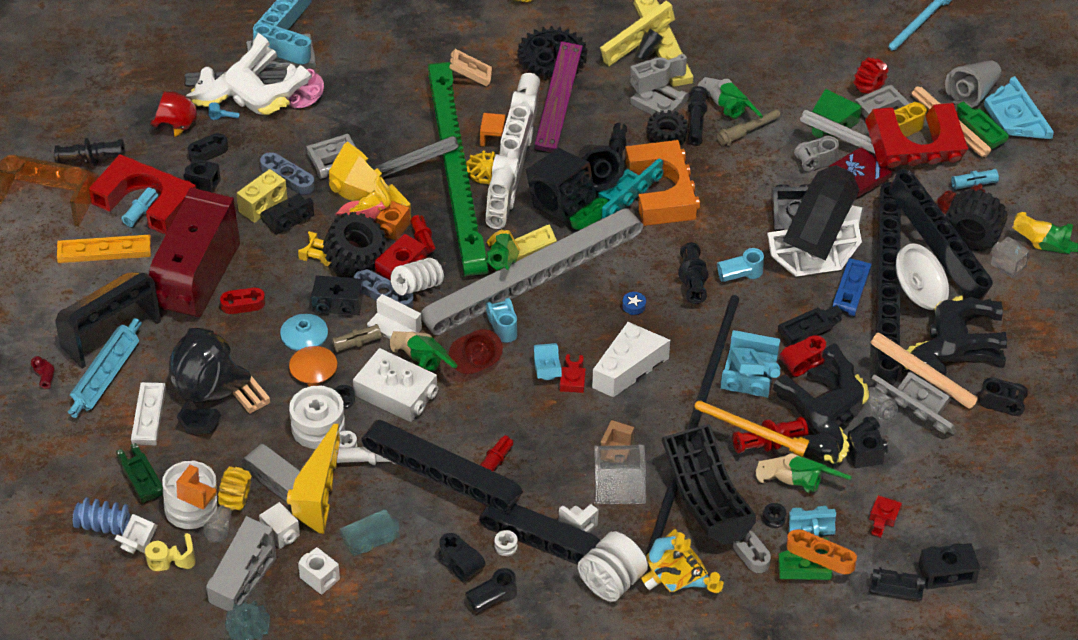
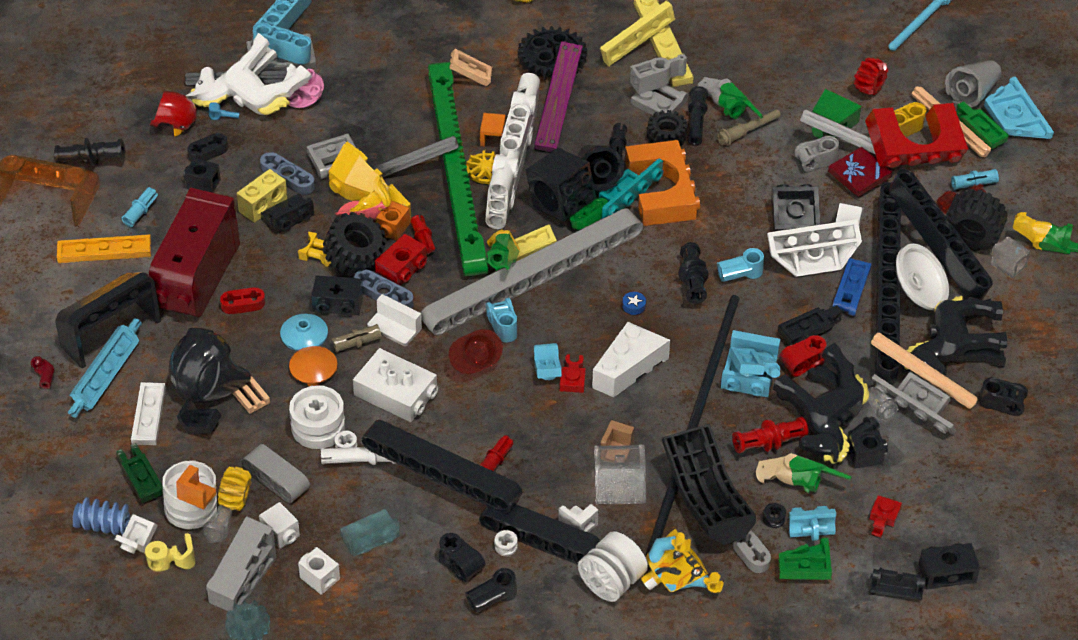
red arch [89,154,196,235] -> none
yellow wedge [287,423,340,534] -> none
black bush [334,385,355,409] -> none
green animal [390,331,458,372] -> none
white piece [391,258,444,296] -> none
black cone [635,28,664,61] -> none
light orange piece [695,401,809,457] -> none
black piece [783,165,860,261] -> none
orange beam [787,529,857,574] -> none
light grey plate [855,84,910,118] -> none

